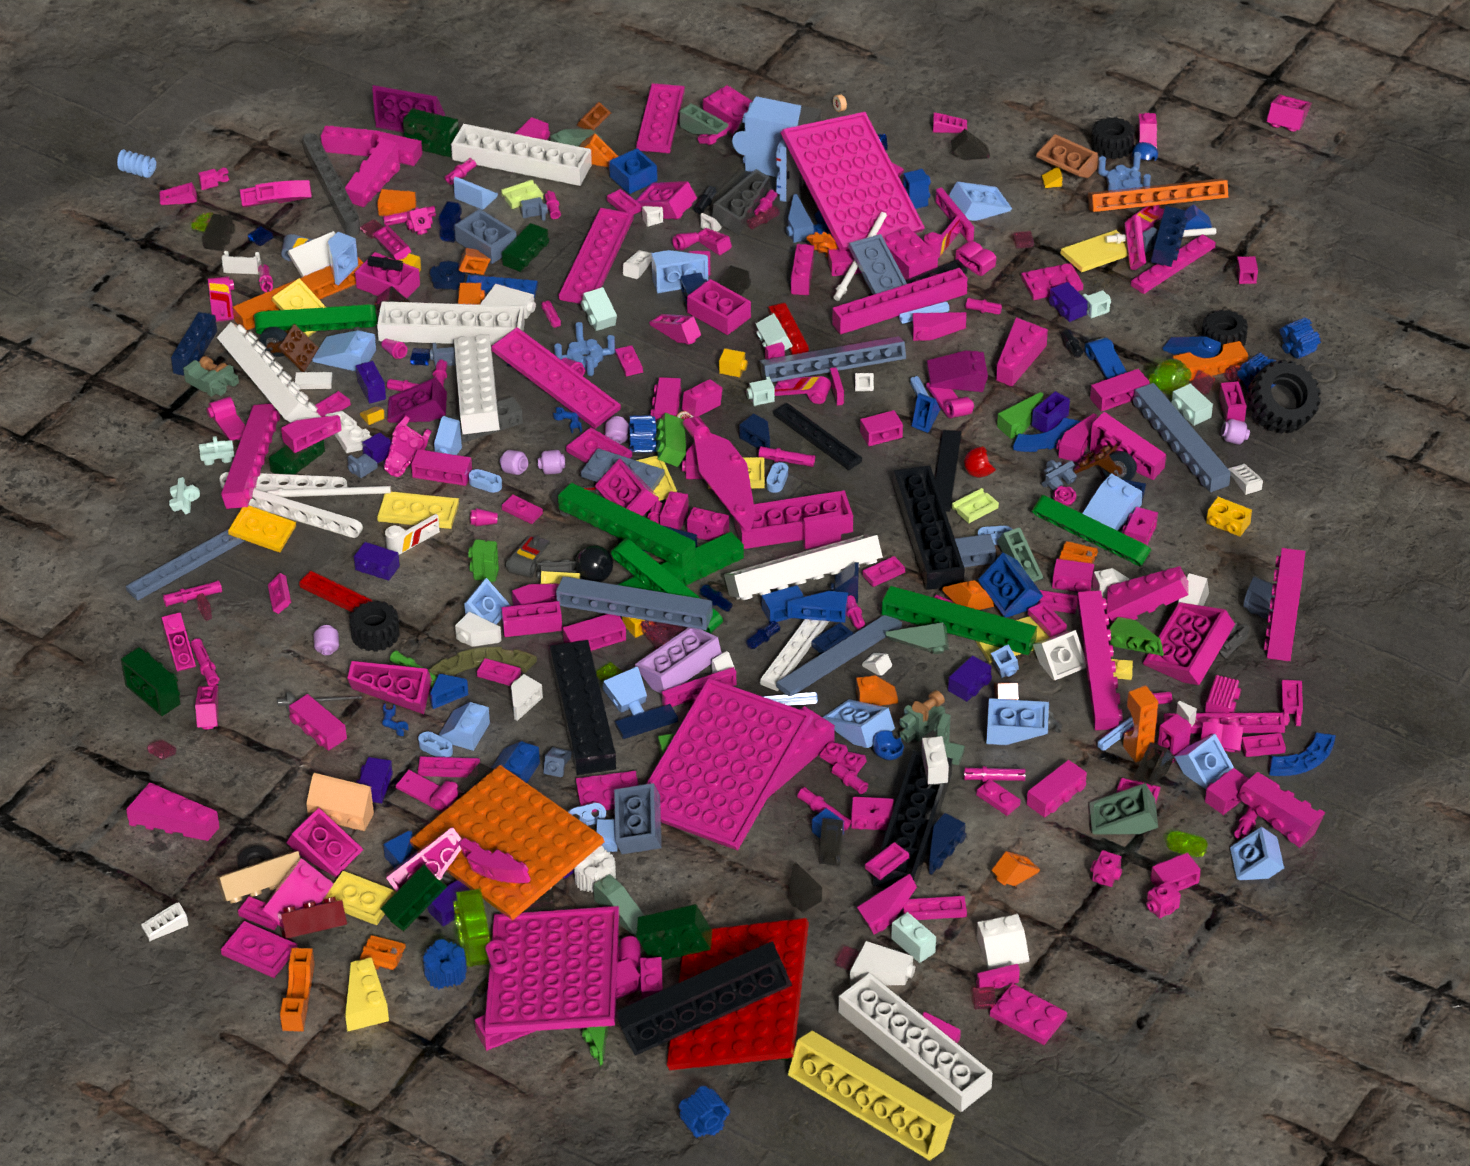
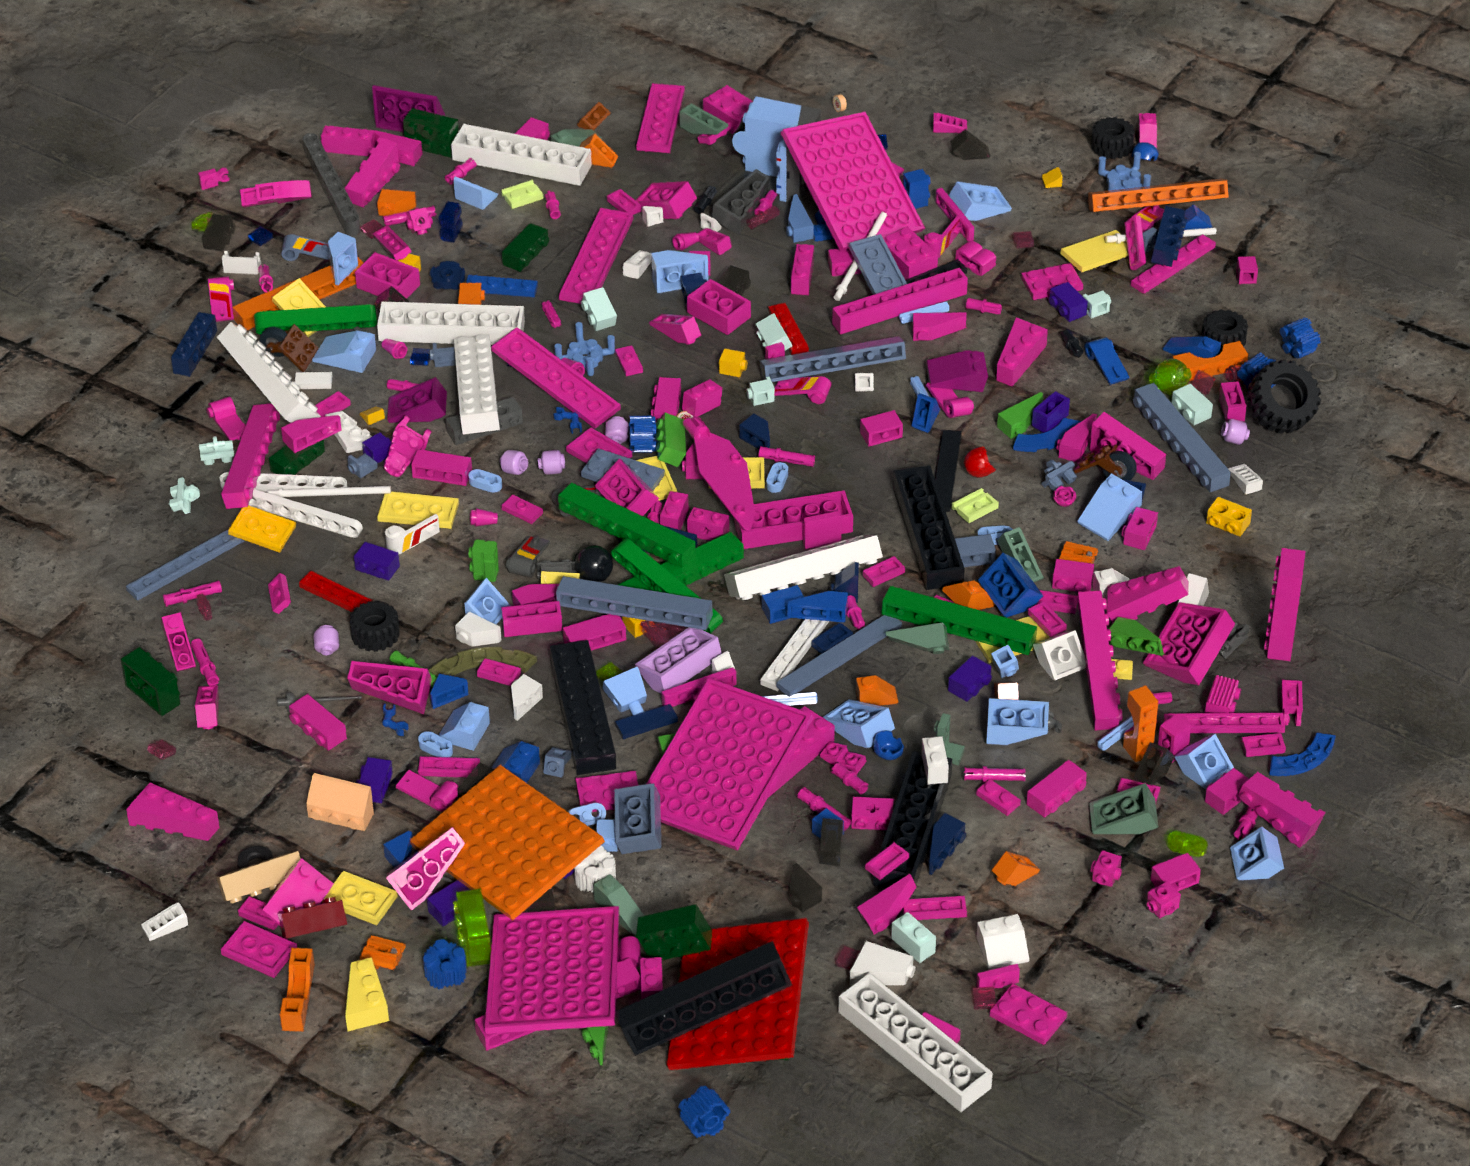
light blue piece [117,149,156,178] -> none
dark pink slope [160,182,197,205] -> none
sand green hips [183,356,239,397] -> none
dark pink slope [286,808,364,877] -> none
white tile [288,231,335,277] -> none
dark purple brick [356,361,386,404] -> none
black axle [367,256,403,272] -> none
dark green brick [381,864,447,932] -> none
dark pink axle [433,359,448,387] -> none
light blue slope [434,416,462,455] -> none
sand blue brick [455,209,516,264] -> none
orange slope [459,248,491,275] -> none
dark pink slope [459,838,531,883] -> none
white slope [480,284,536,319] -> none
dark pink plate [486,940,512,974] -> none
sand blue bracket [521,197,548,221] -> none
blue brick [609,148,657,194] -> none
clear blue axle [700,584,733,612] -> none
clear blue axle [746,621,781,649] -> none
black tile [773,403,862,471] -> none
light yellow brick [788,1031,955,1161] -> none
orange piece [806,232,839,257] -> none
dark pink tile [830,368,844,406] -> none
white slope [862,653,892,676] -> none
sand green hips [900,690,945,743] -> none
green beam [1031,495,1151,567] -> none
nougat slope [1036,134,1098,178] -> none
dark pink brick [1090,369,1150,412] -> none
white slope [1176,701,1197,727] -> none
dark pink brick [1201,719,1243,753] -> none
sand blue slope [1244,576,1275,619] -> none
dark pink slope [1267,94,1311,132] -> none

